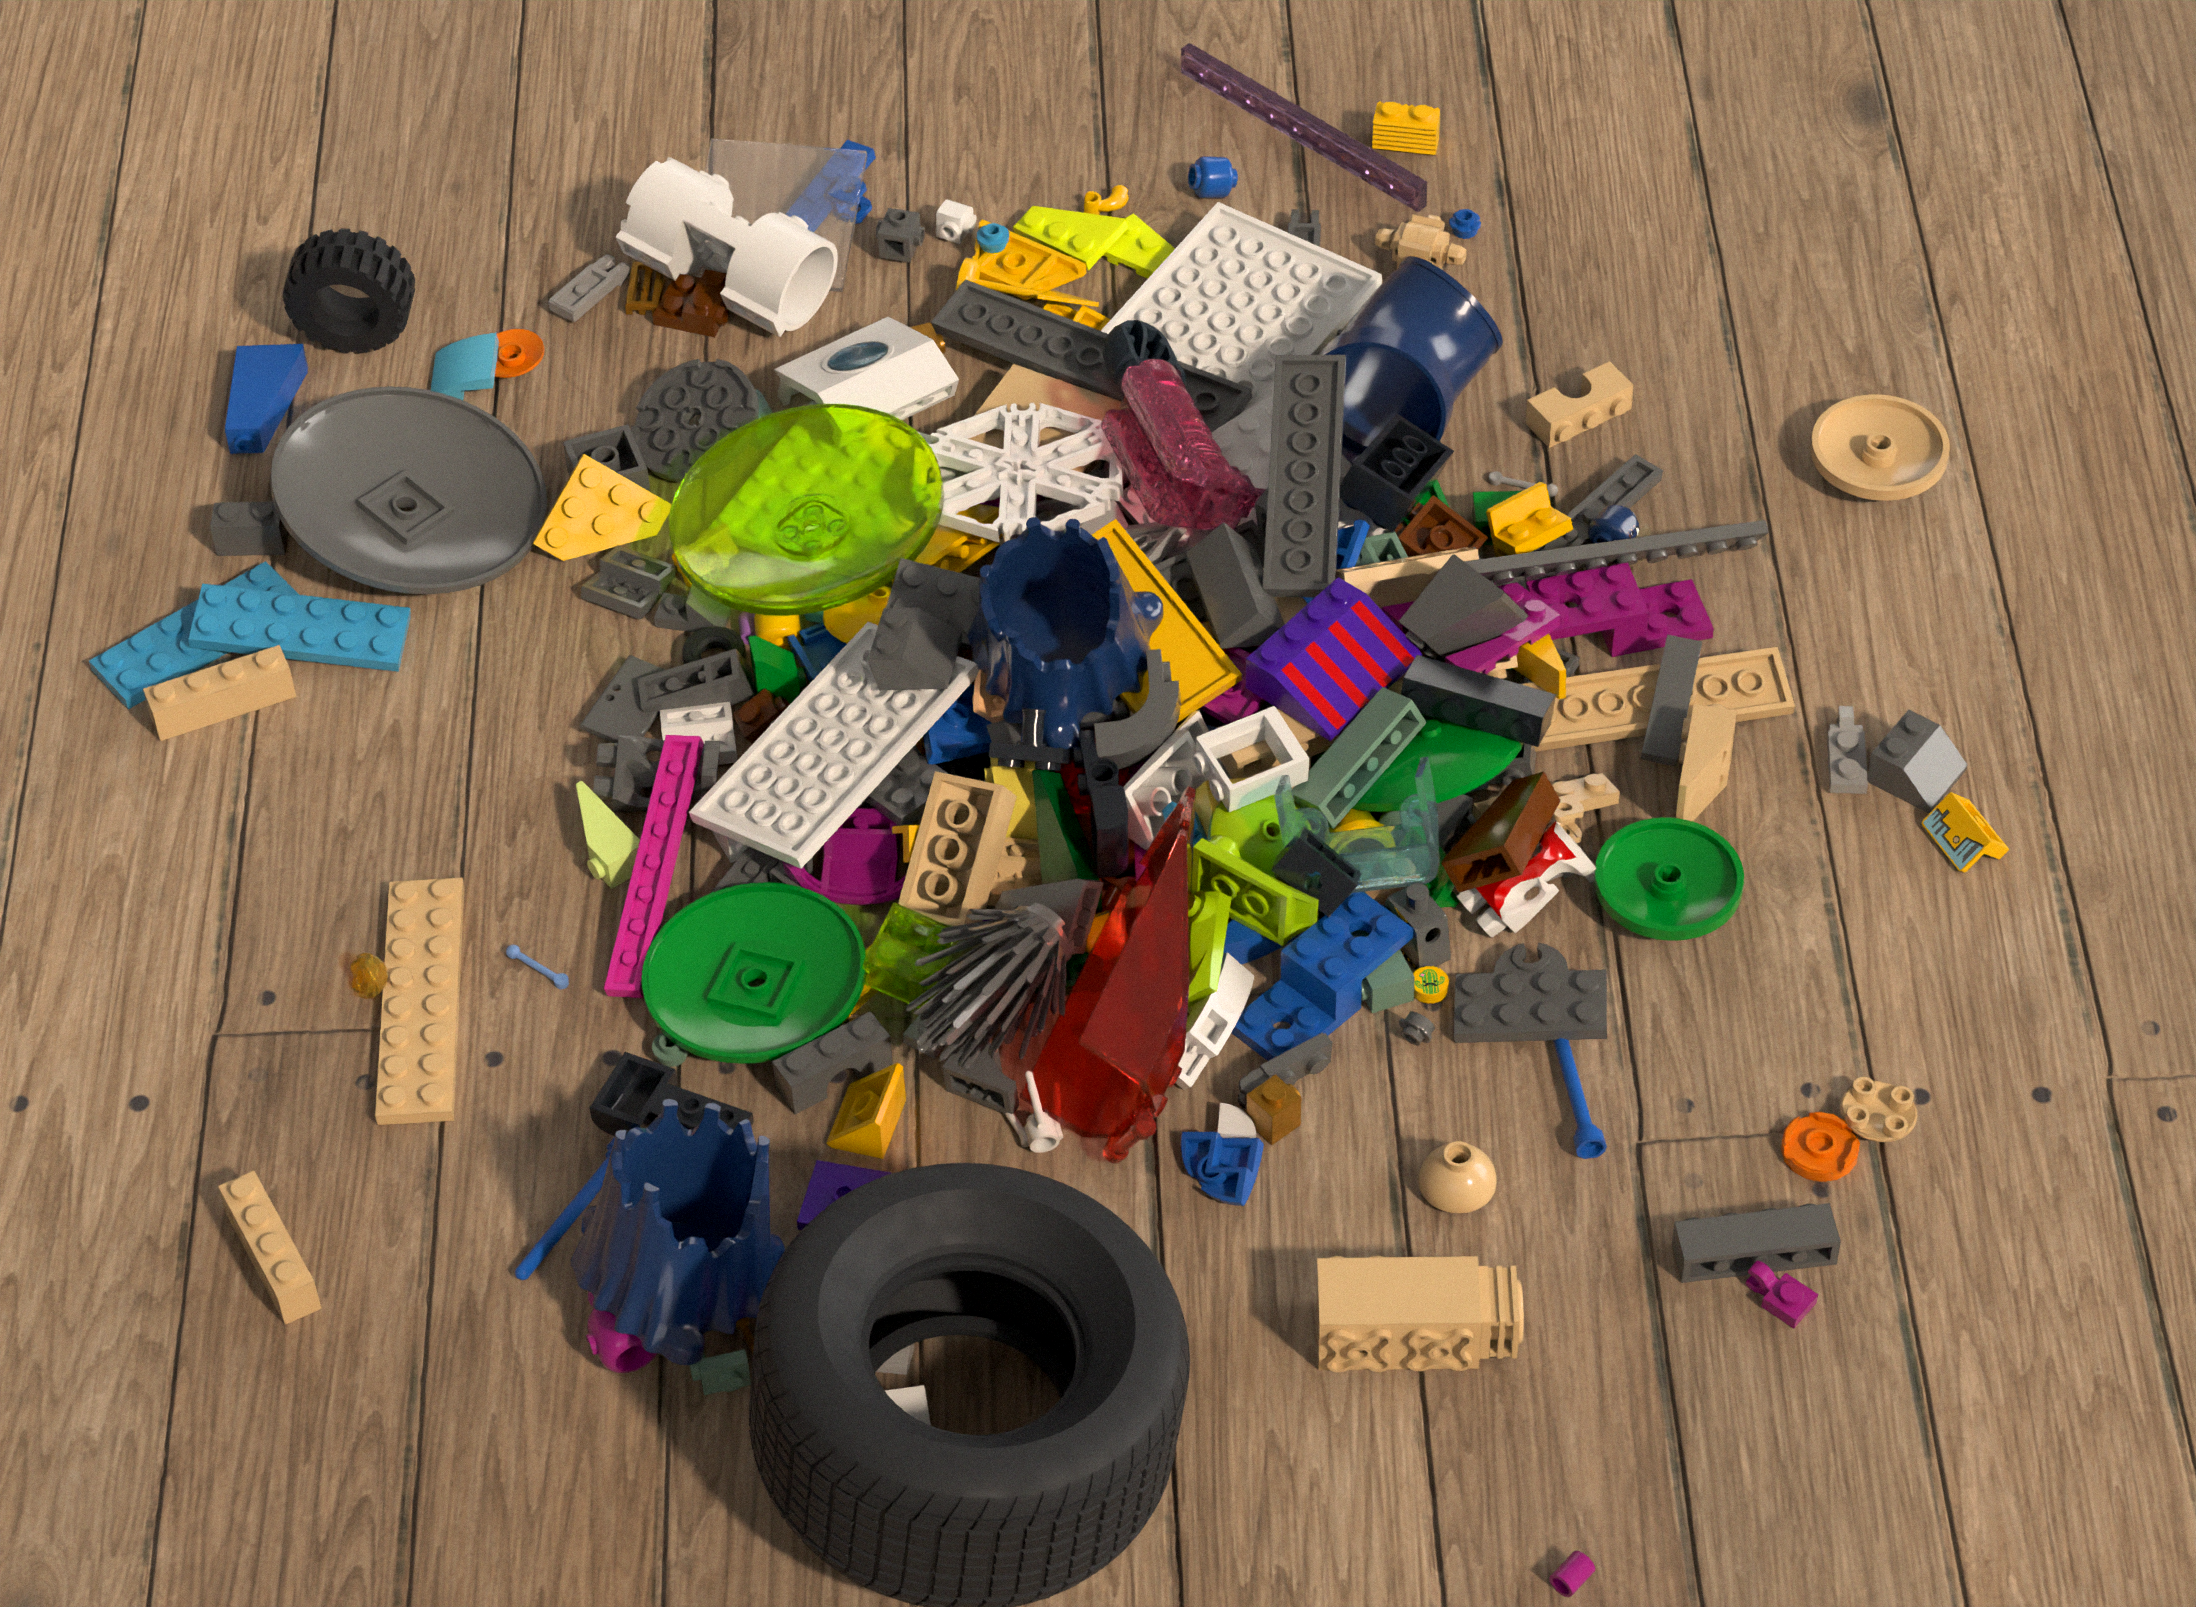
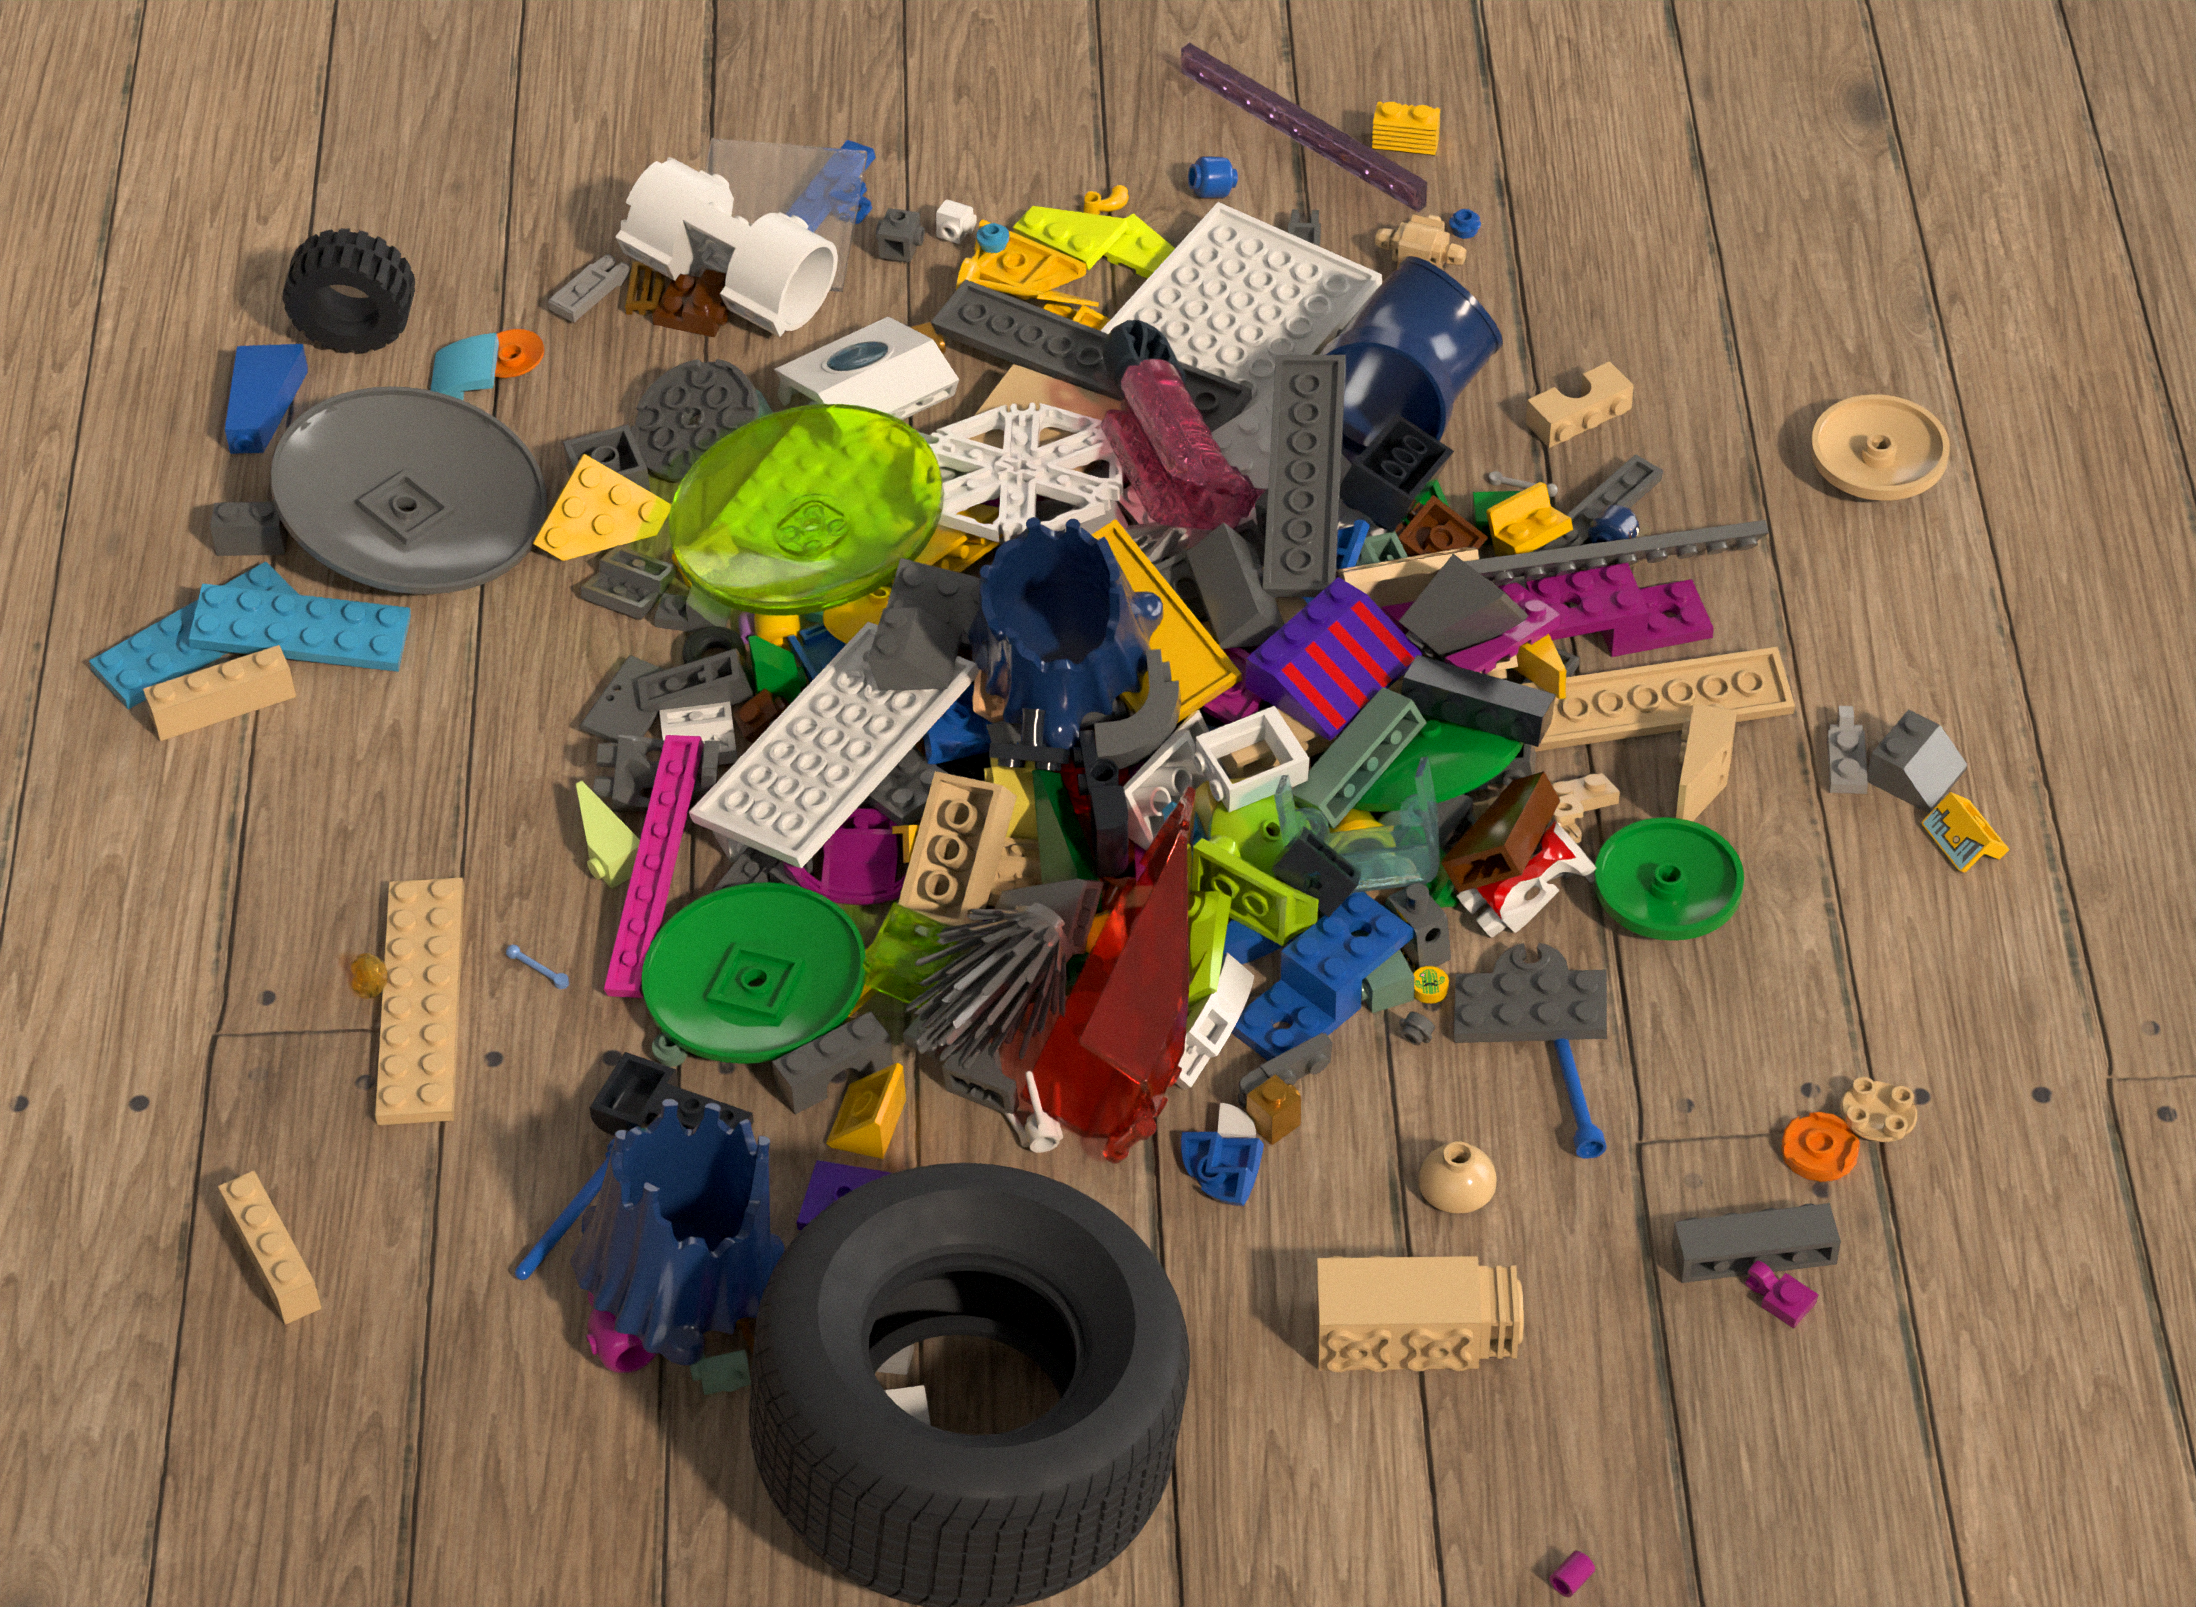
dark grey tile [1641,634,1702,766] -> none

